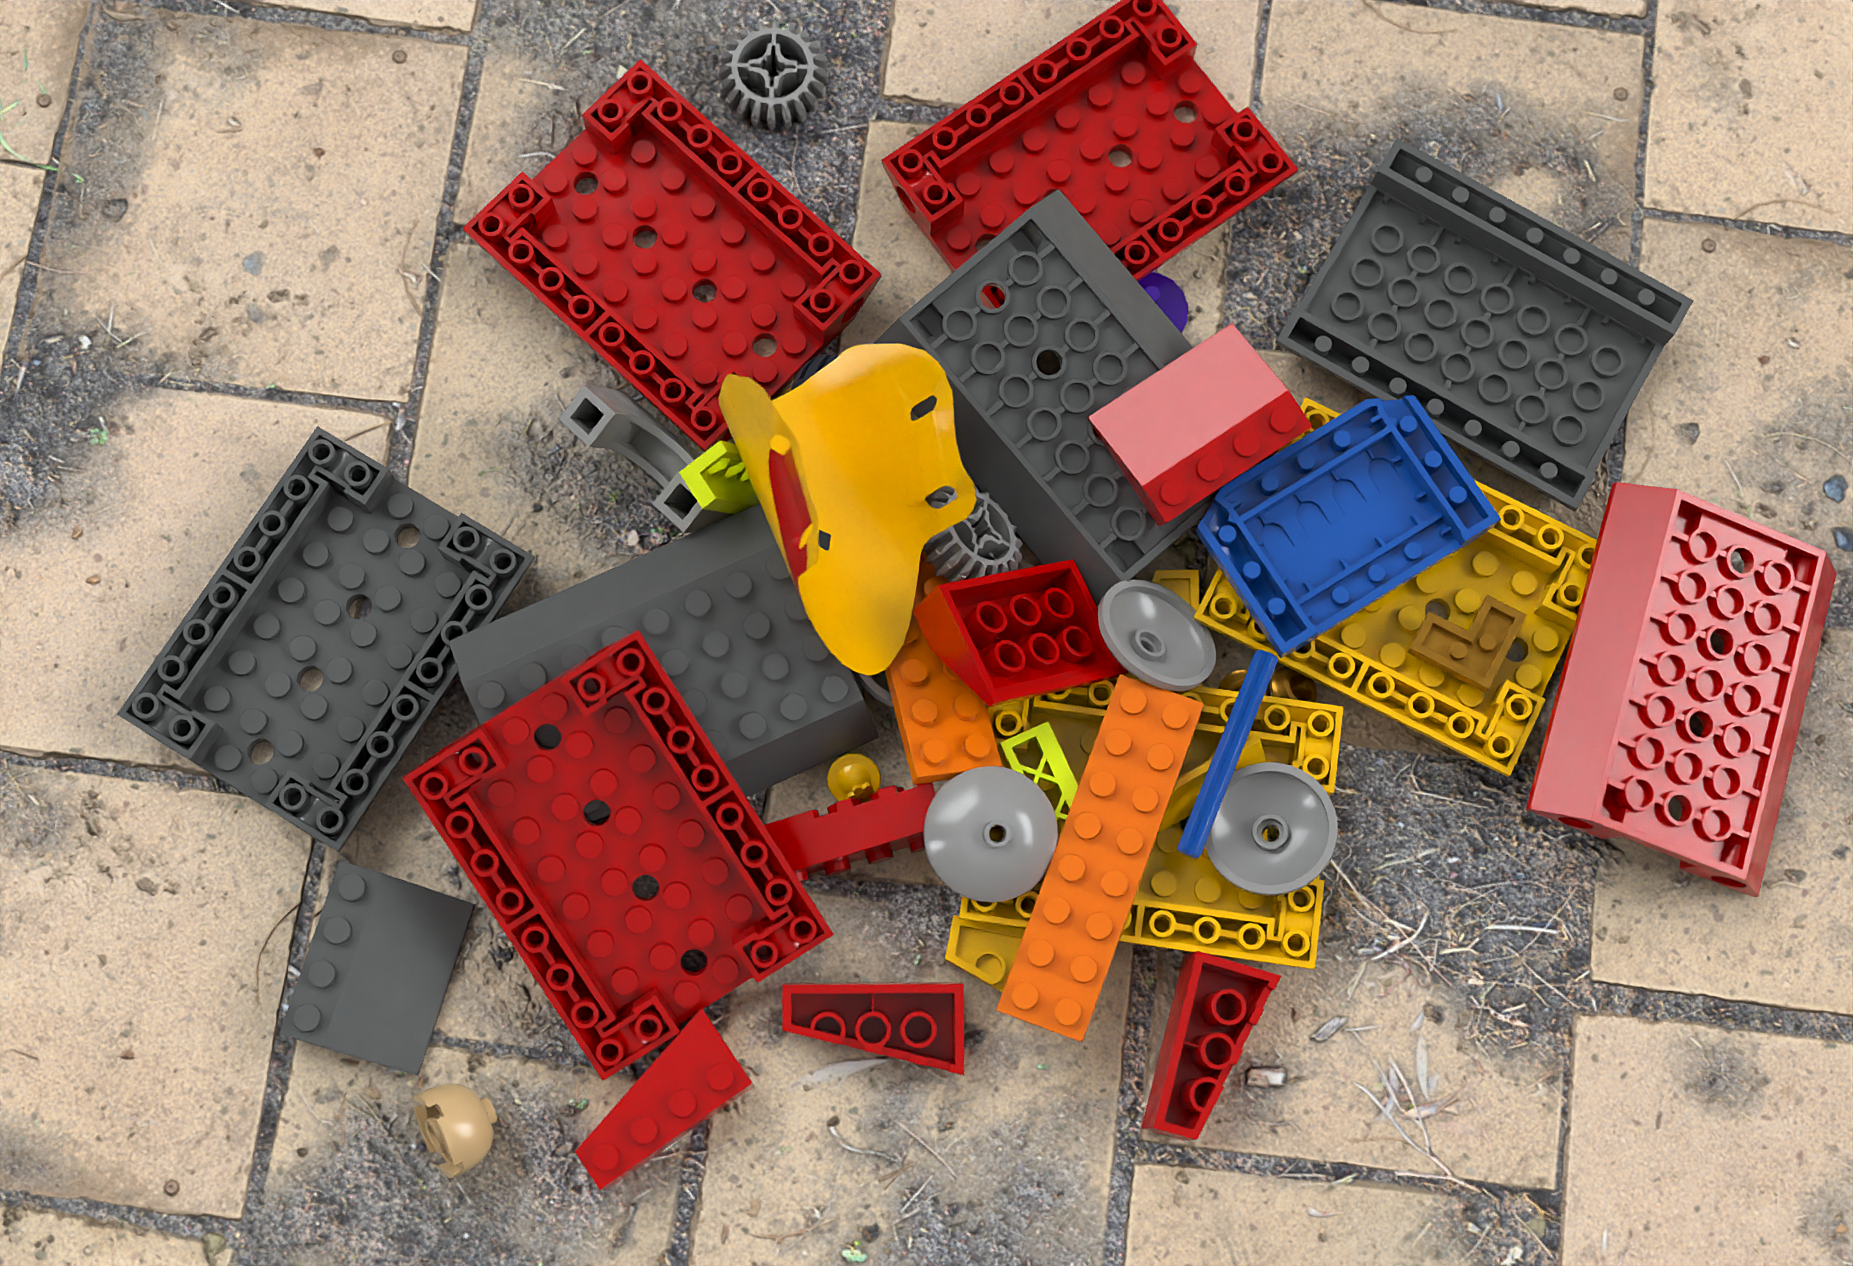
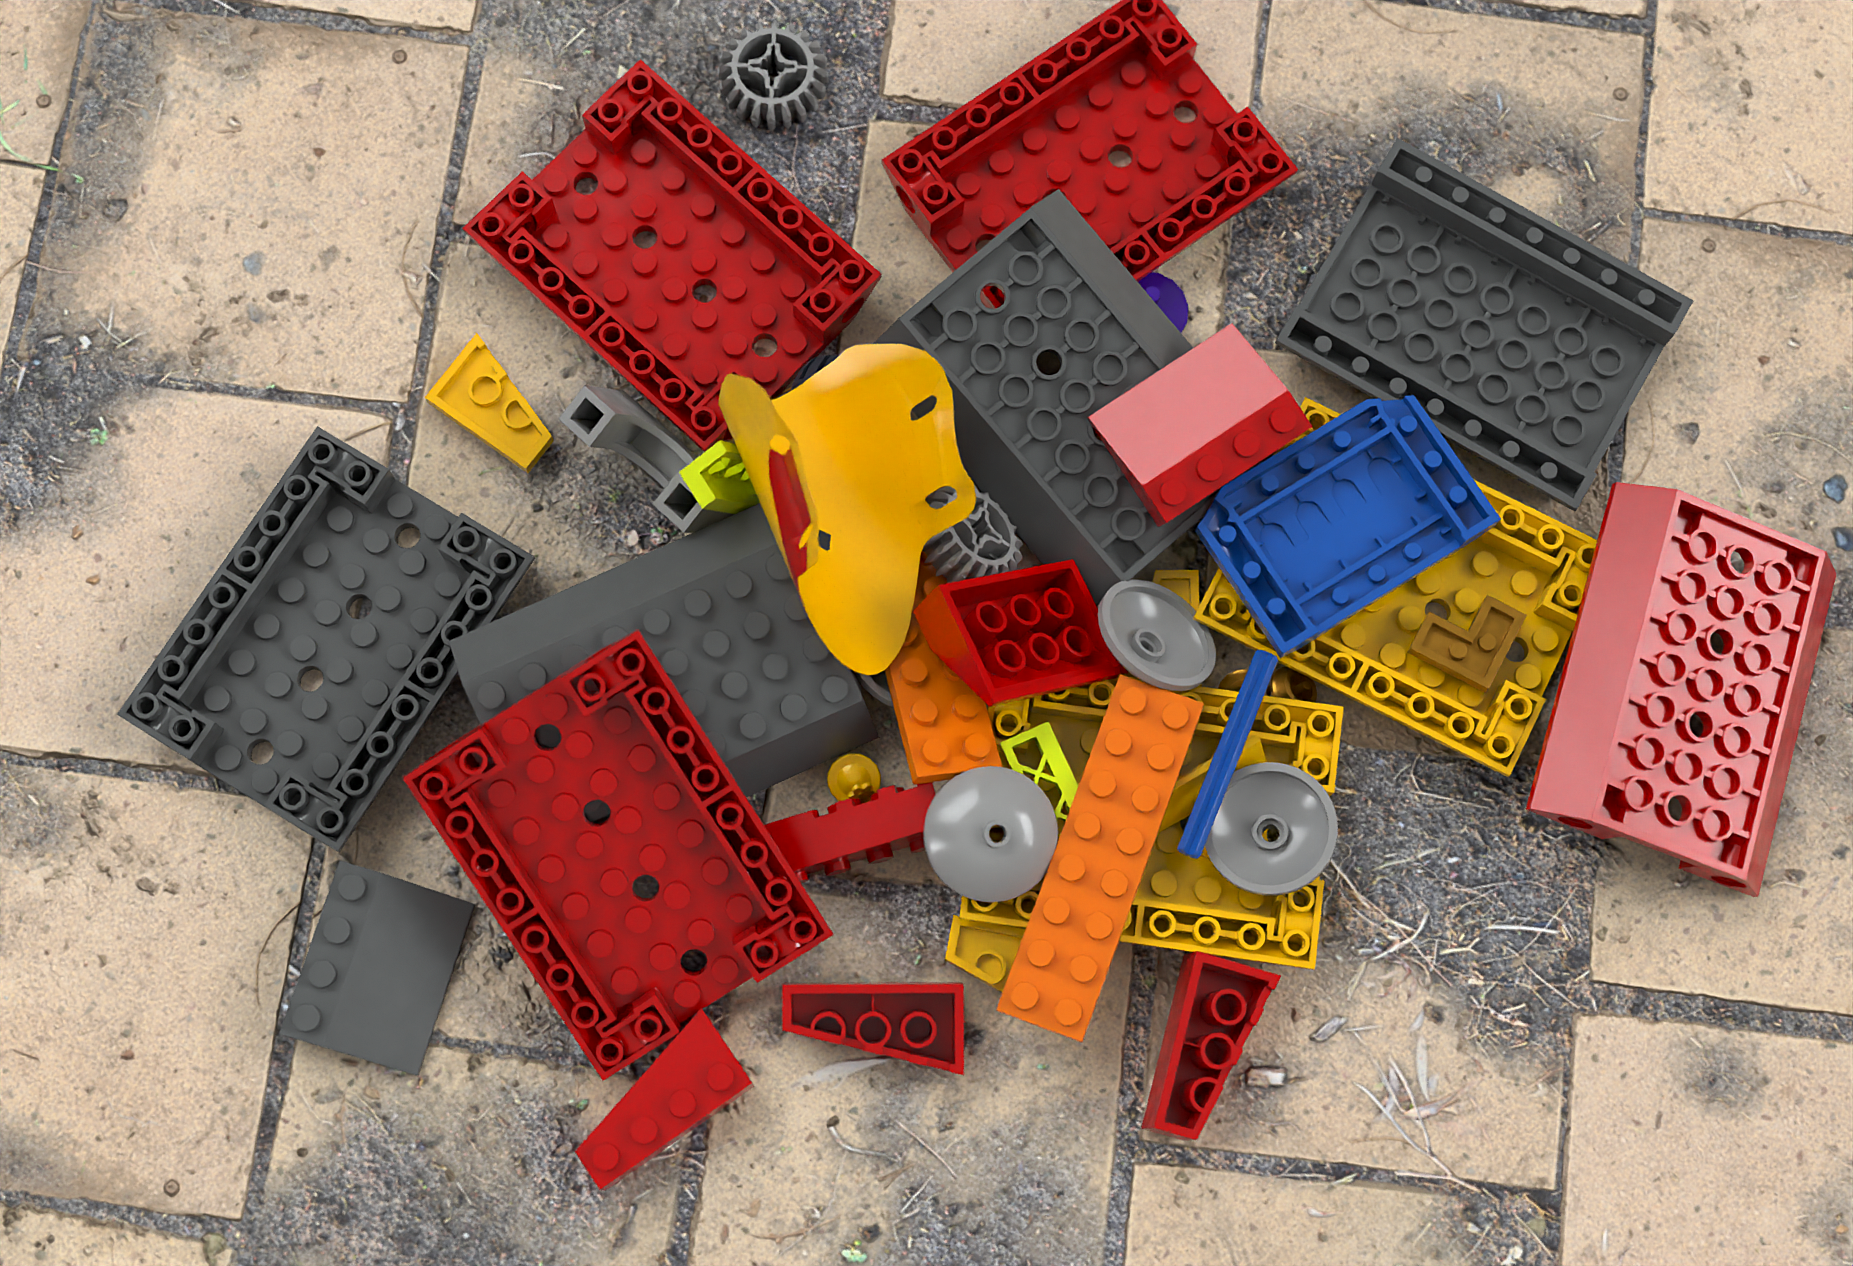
tan cylinder [413,1083,497,1178] -> none
none -> yellow wing [425,333,554,473]

